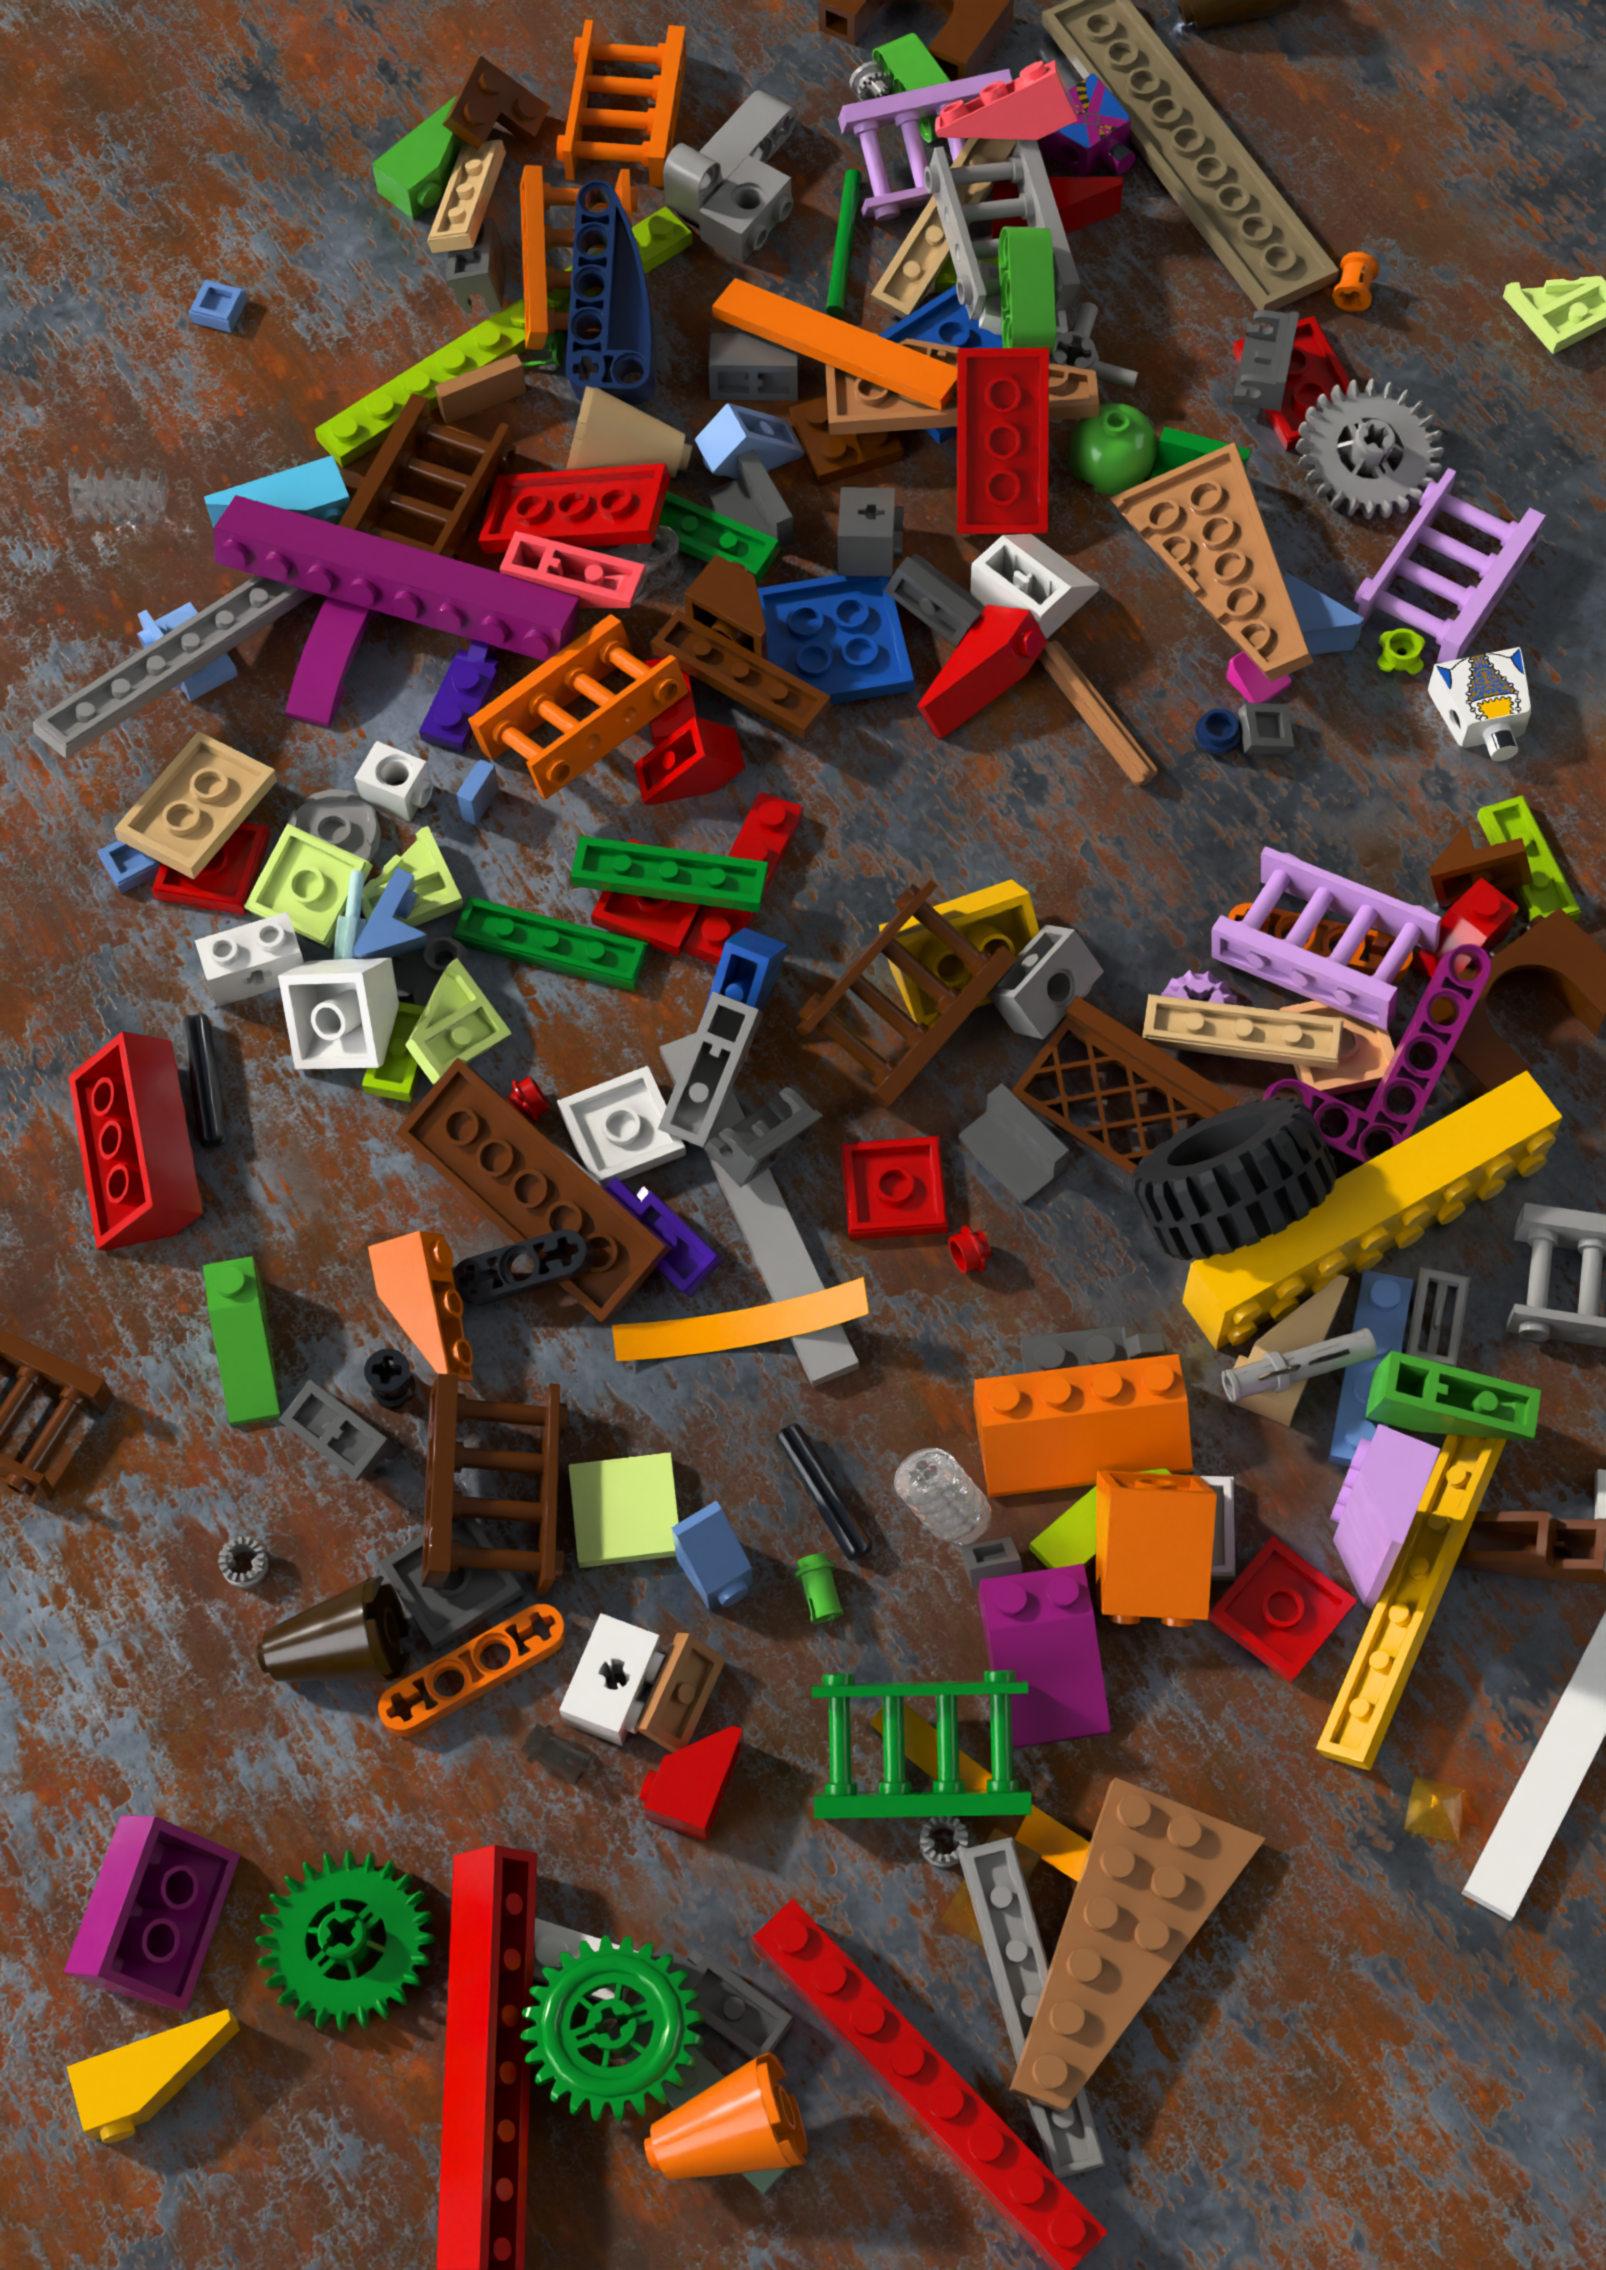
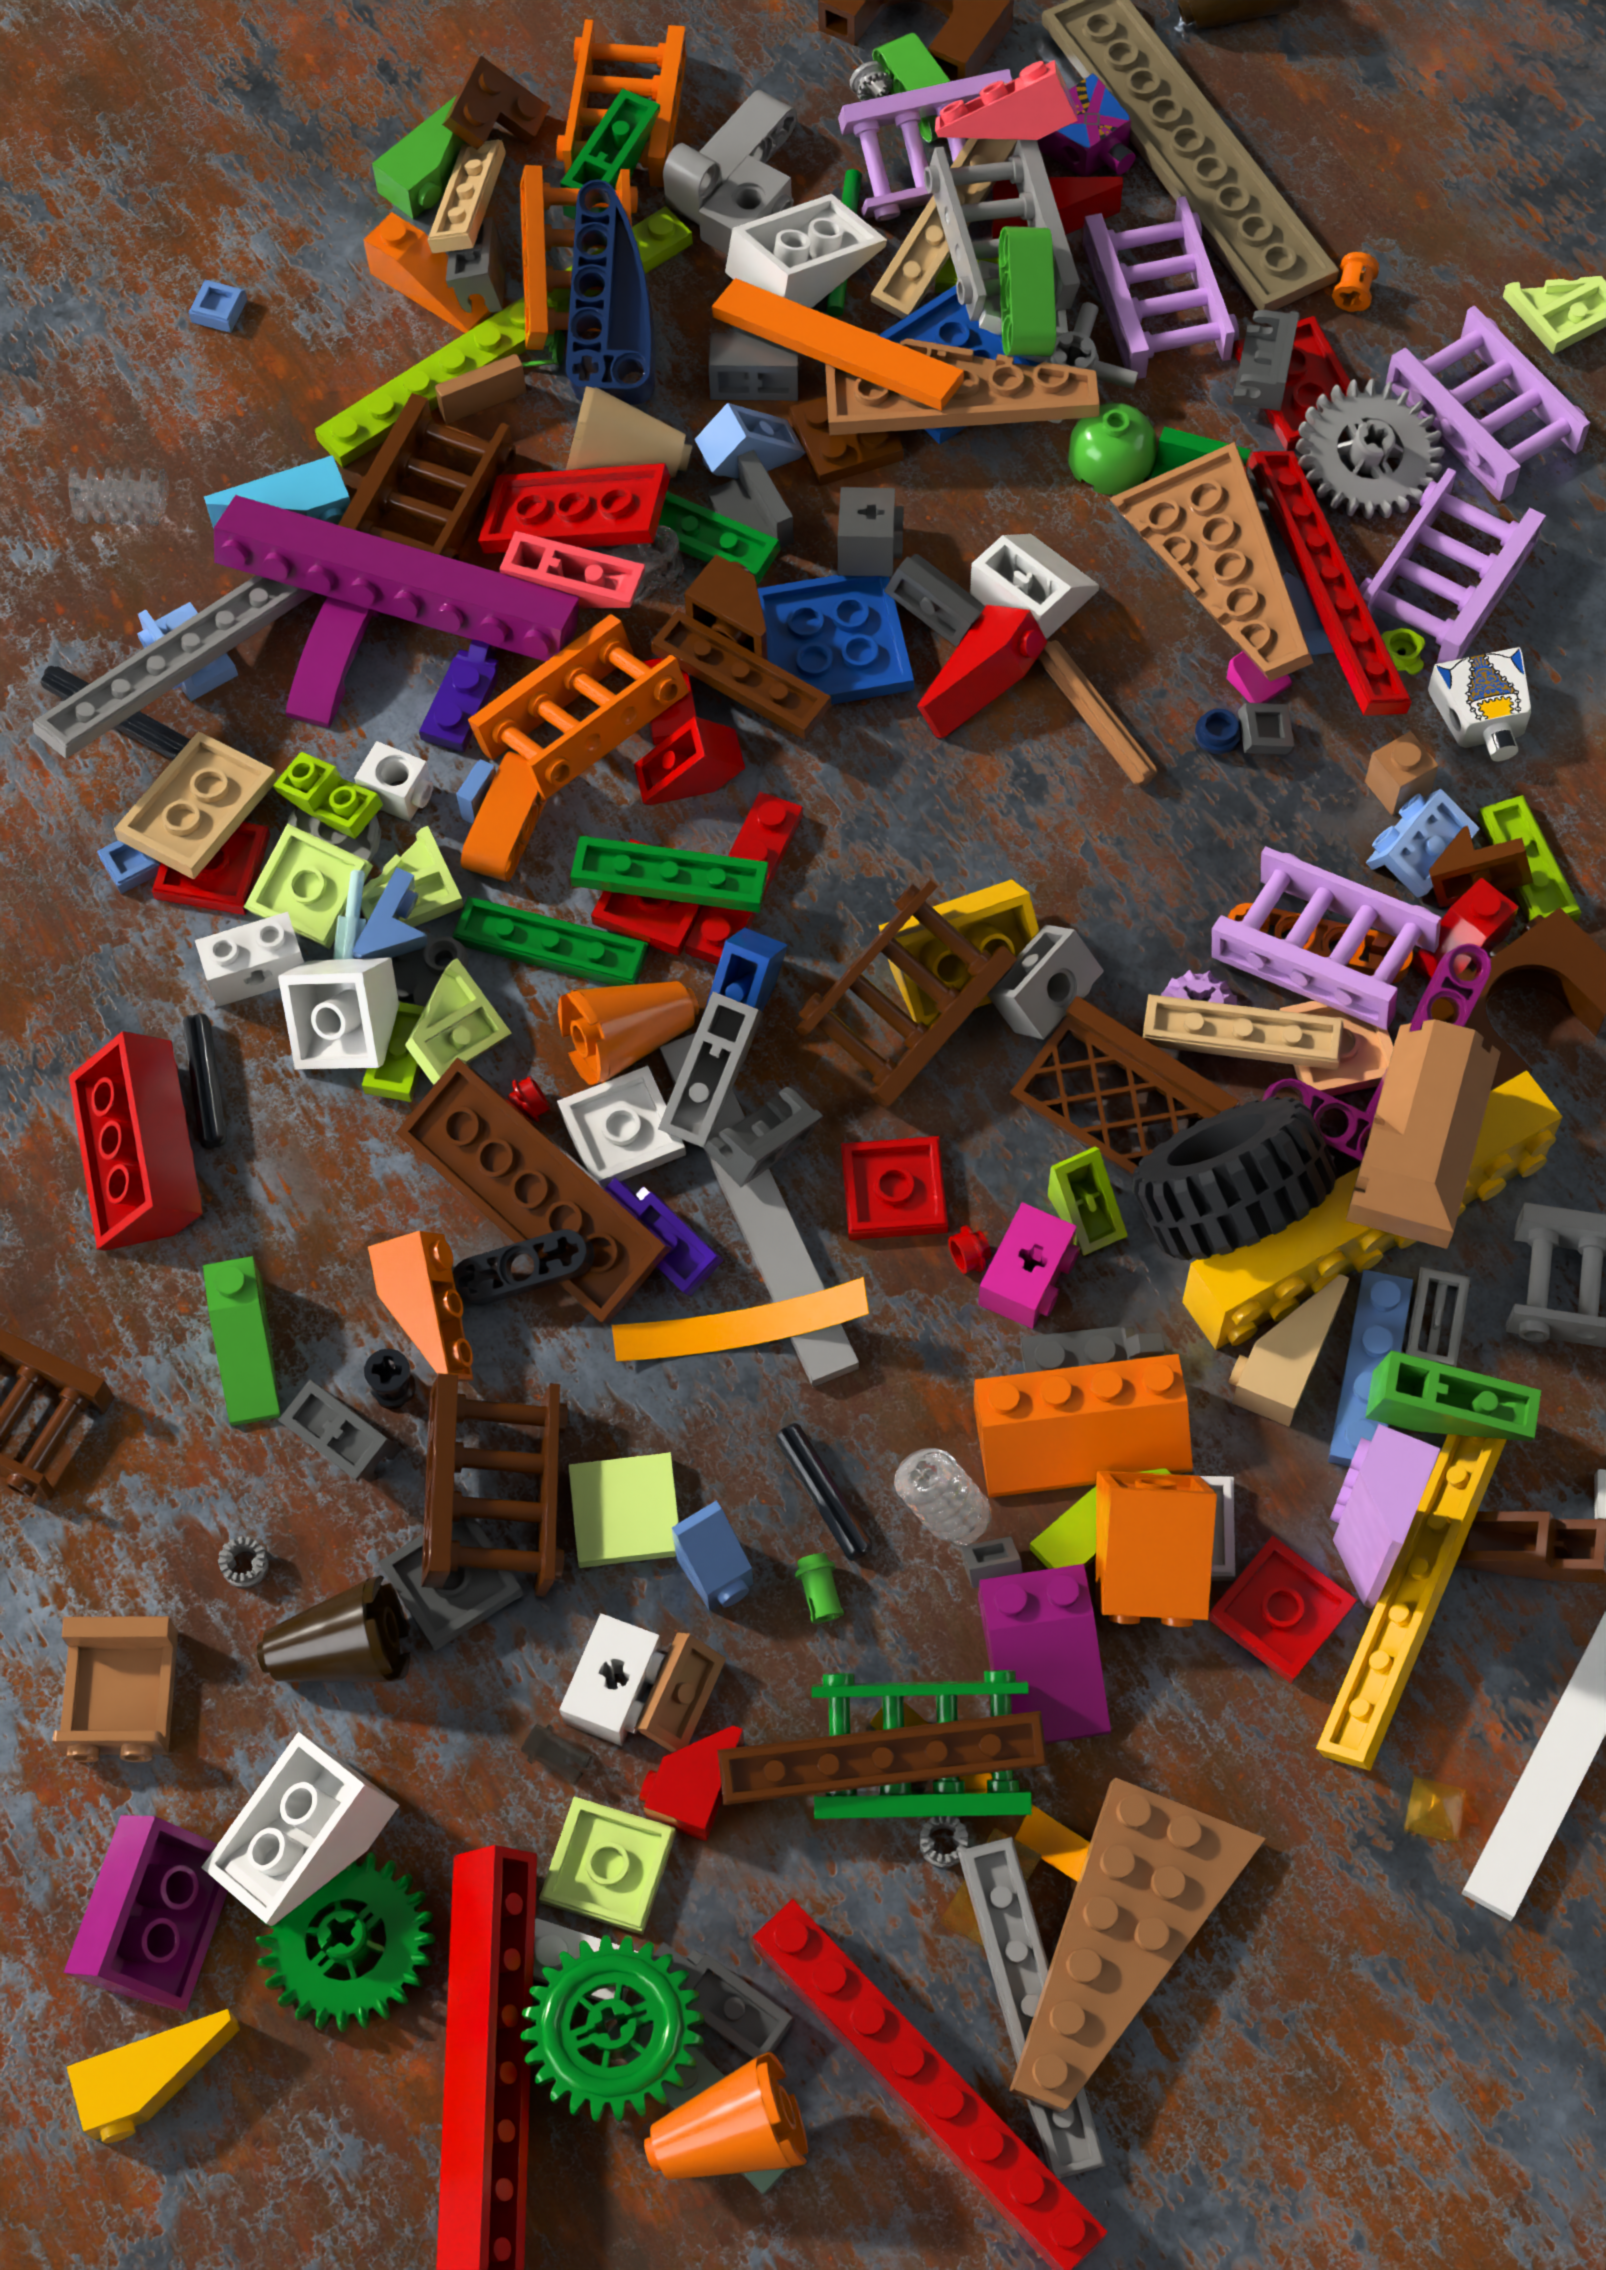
orange beam [378,1604,566,1737] -> none
red plate [957,348,1049,534] -> none
dark grey panel [959,1083,1070,1205] -> none
light grey pin [1222,1328,1377,1402] -> none
none -> black axle [40,666,191,760]
none -> medium nougat panel [53,1616,179,1763]
none -> white slope [201,1732,399,1926]
none -> lime slope [273,752,383,839]
none -> orange slope [363,212,493,333]
none -> orange beam [461,752,547,882]
none -> yellowish green tile [539,1797,677,1935]
none -> orange cone [558,981,699,1085]
none -> green slope [560,88,660,220]
none -> reddish brown tile [718,1711,1048,1805]
none -> white slope [725,194,887,308]
none -> dark pink brick [978,1202,1081,1329]
none -> lime slope [1048,1146,1128,1256]
none -> lavender fence [1082,196,1239,379]
none -> red tile [1249,451,1412,716]
none -> medium nougat brick [1346,1019,1500,1249]
none -> medium nougat brick [1365,731,1439,816]
none -> light blue bracket [1366,789,1480,898]
none -> lavender fence [1386,305,1590,502]

